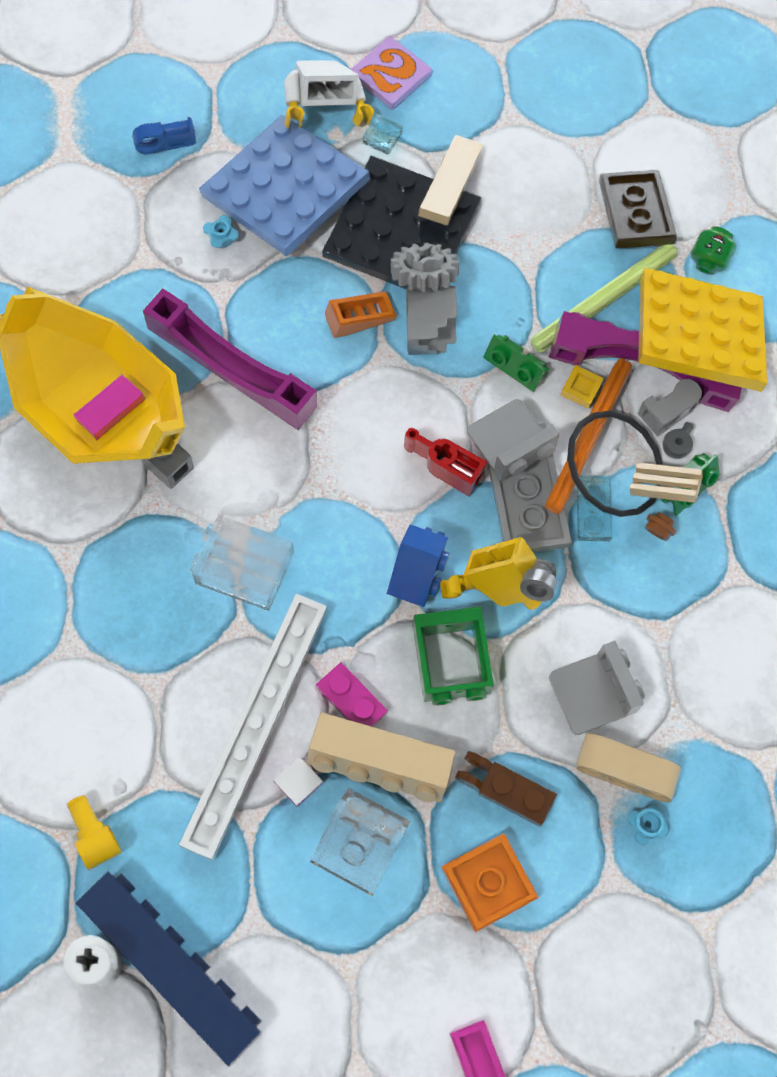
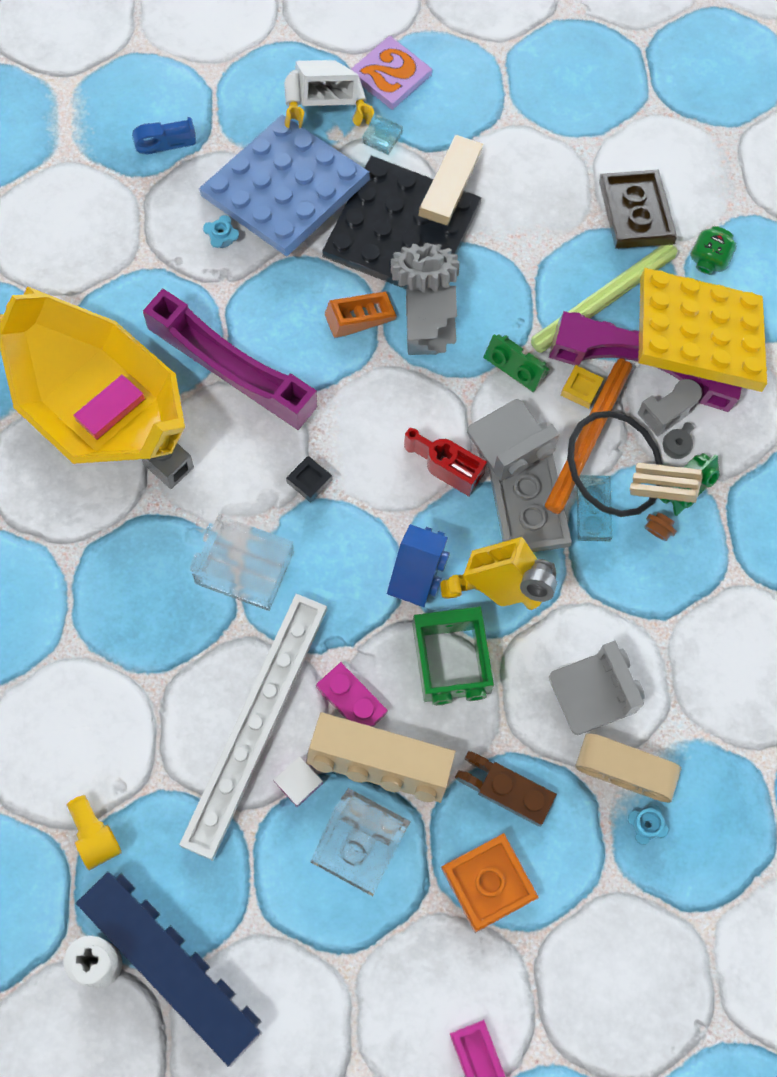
none -> black plate [286,456,332,503]

